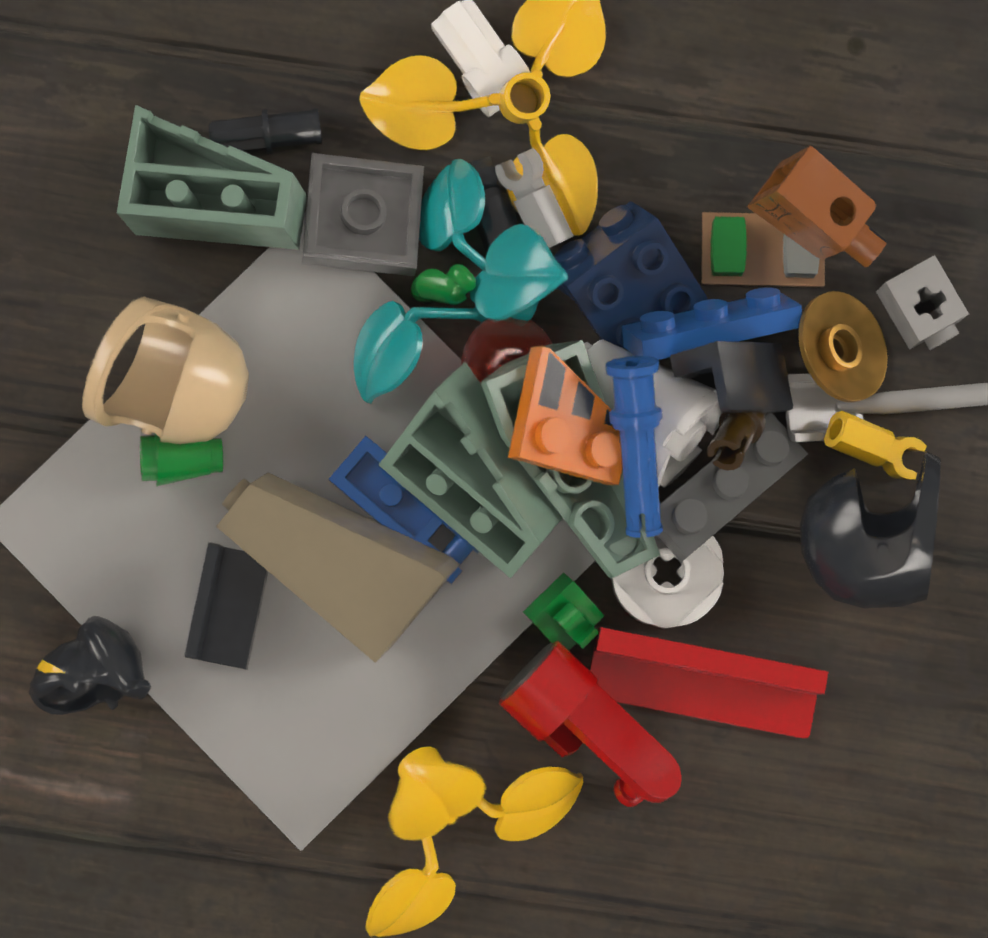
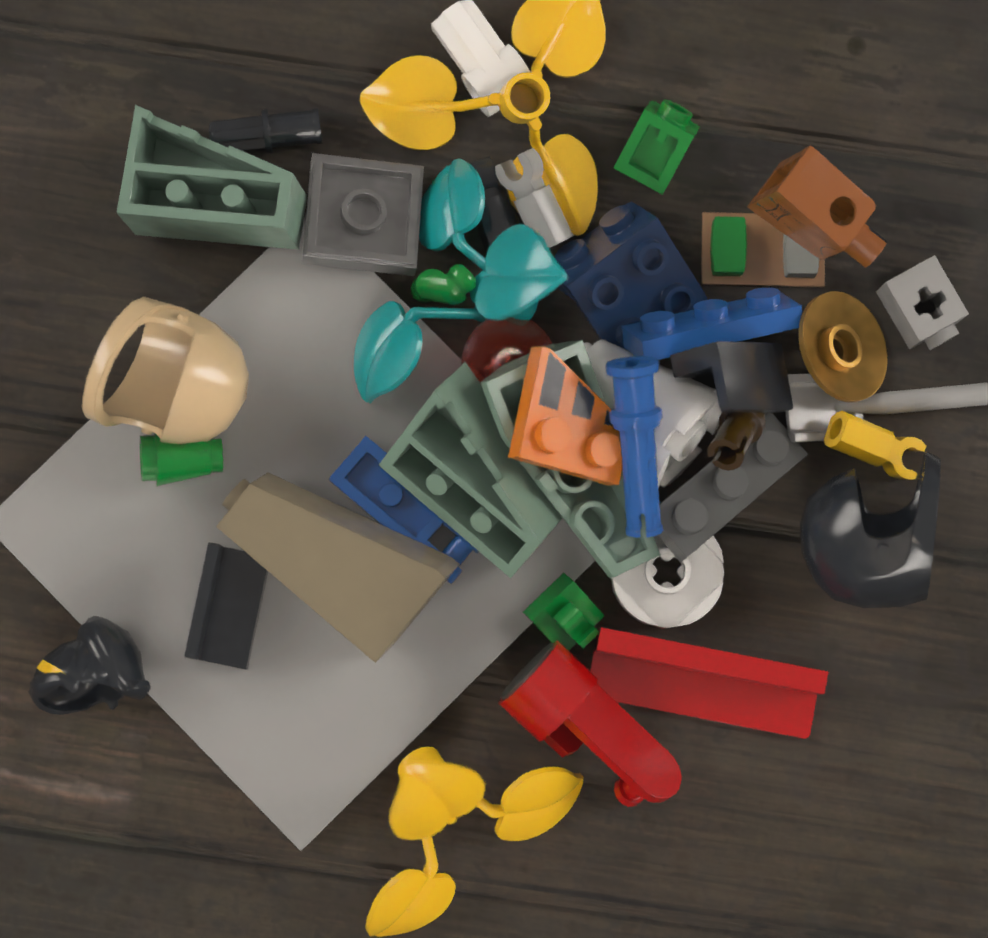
none -> green bracket [614,99,700,195]

